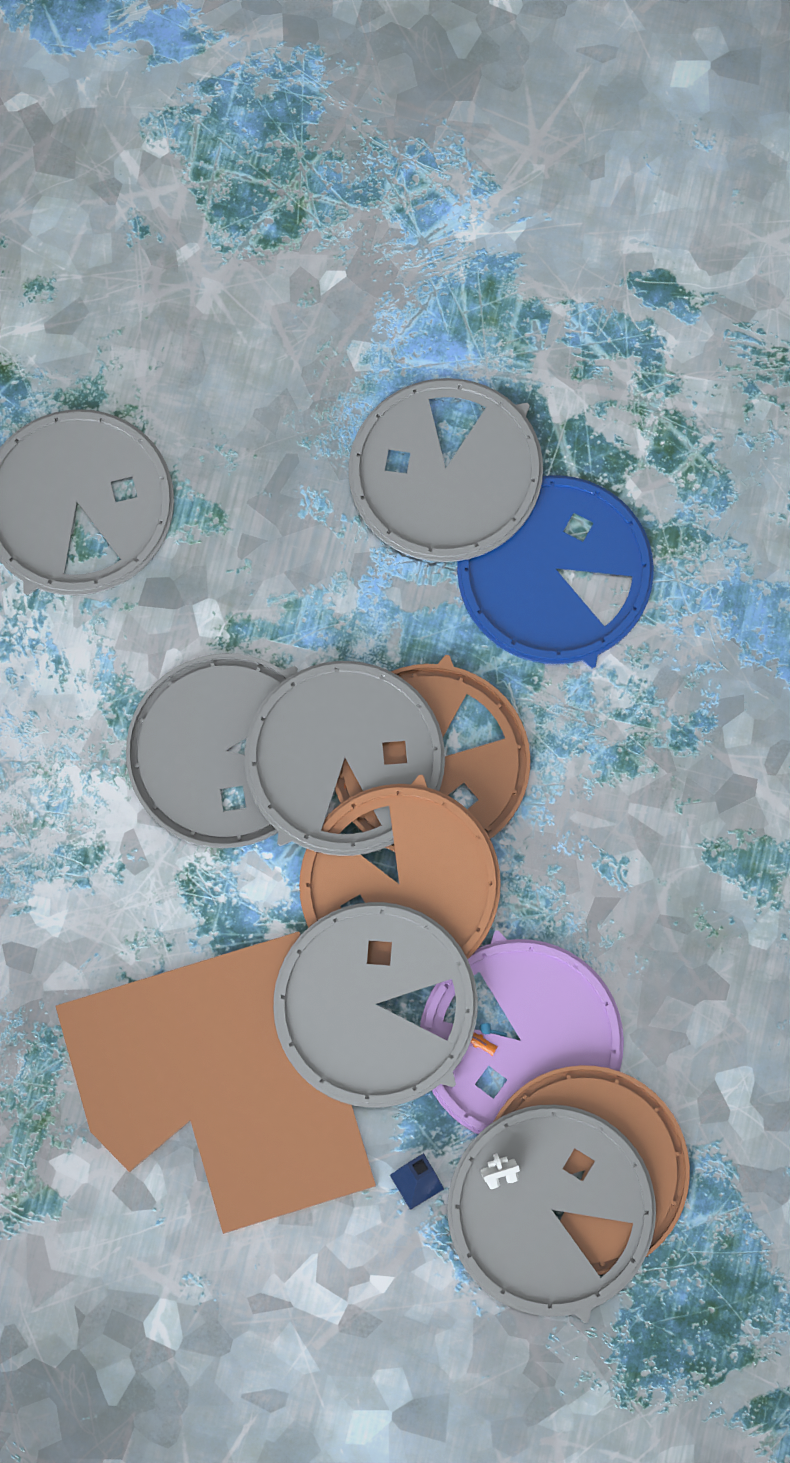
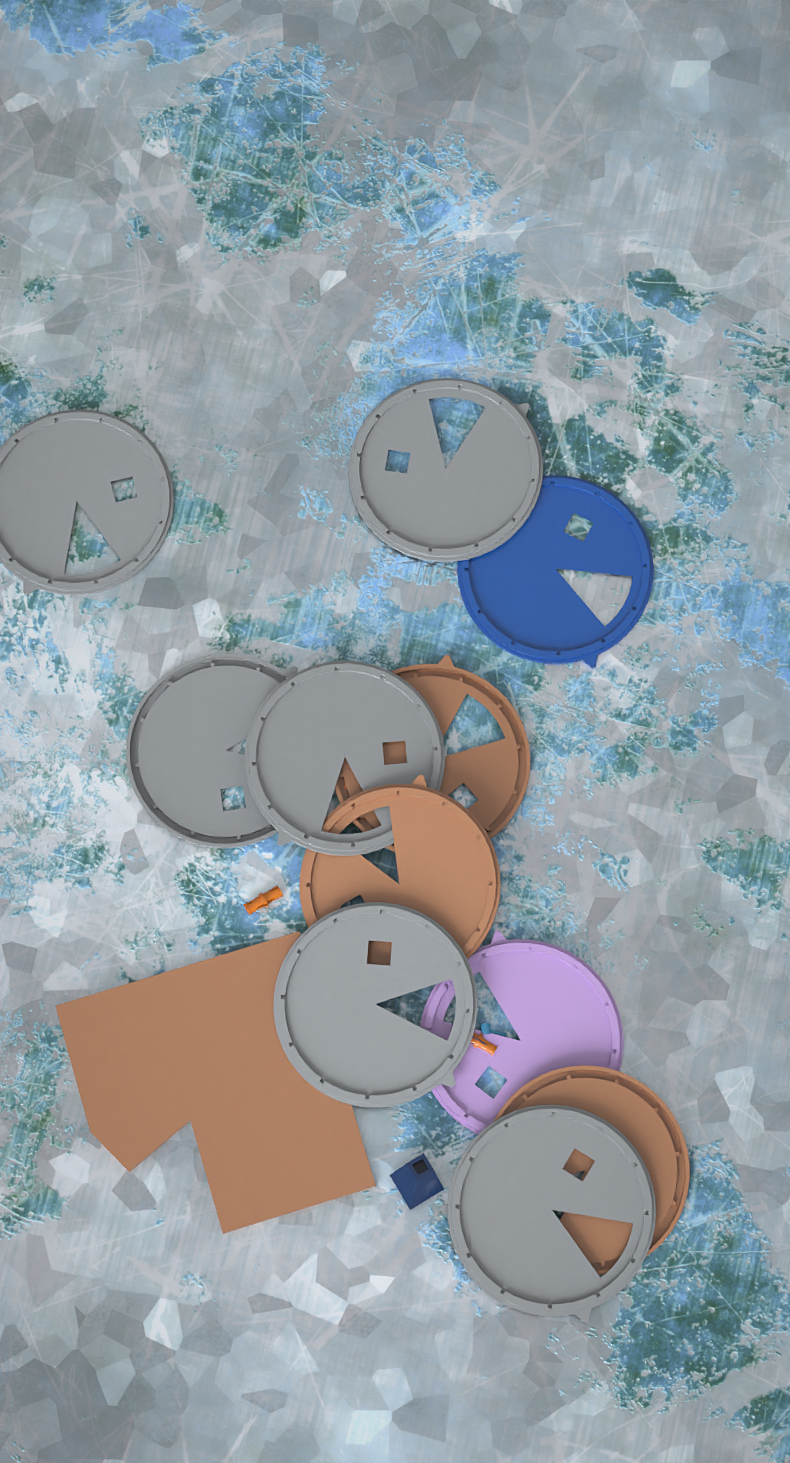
white hips [480,1153,520,1189] -> none
none -> orange pin [243,885,283,915]

